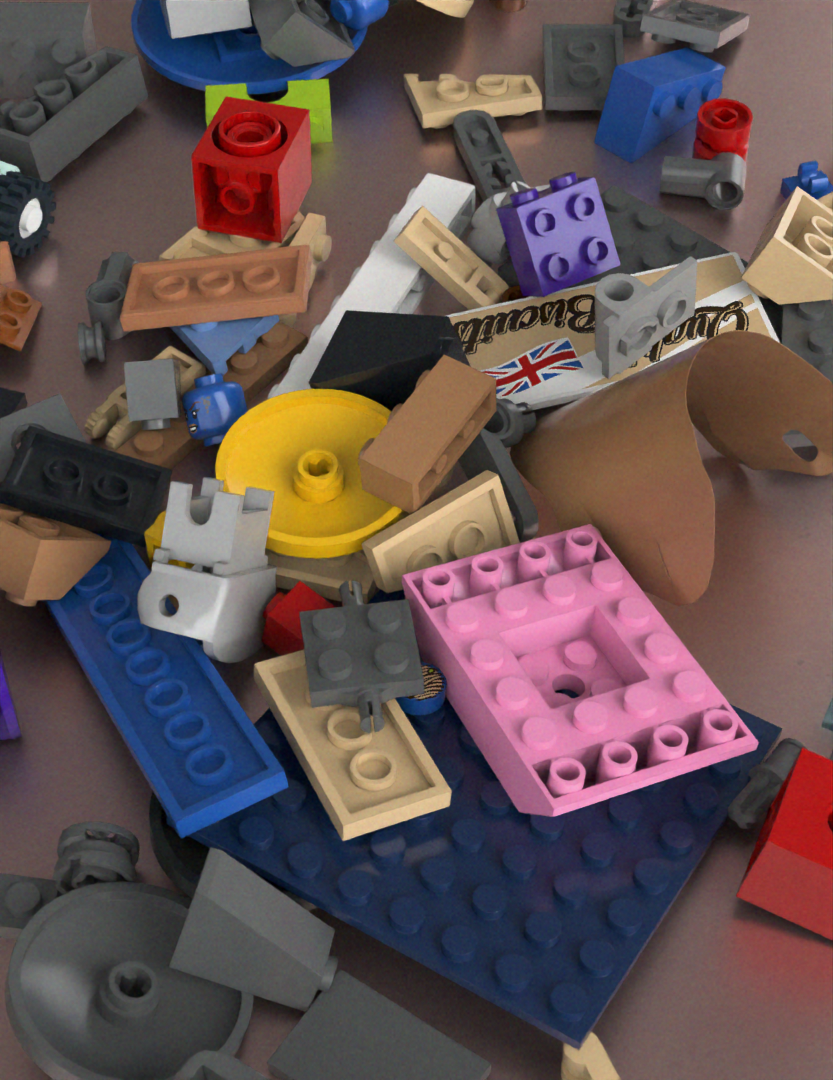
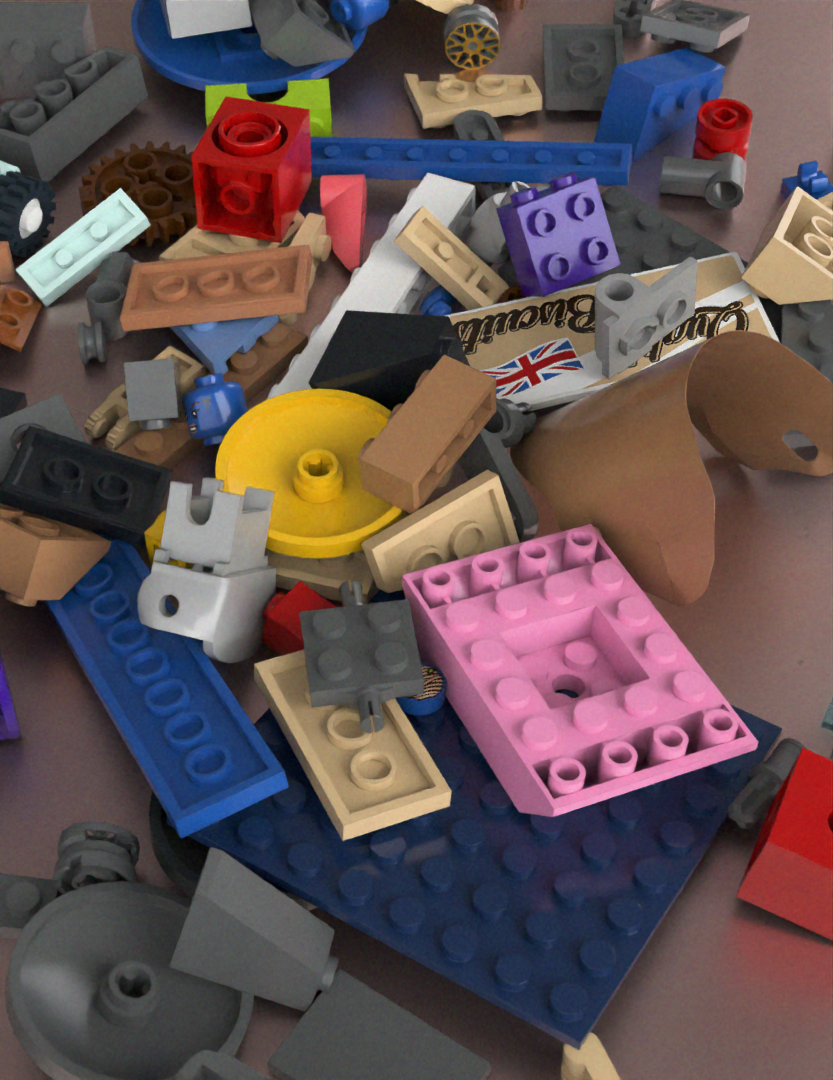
none -> light aqua plate [15,188,151,307]
none -> reddish brown gear [79,141,197,246]
none -> blue plate [311,137,632,186]
none -> coral piece [320,174,367,273]
none -> blue arm [419,284,458,316]
none -> dark grey wheel [444,4,500,69]

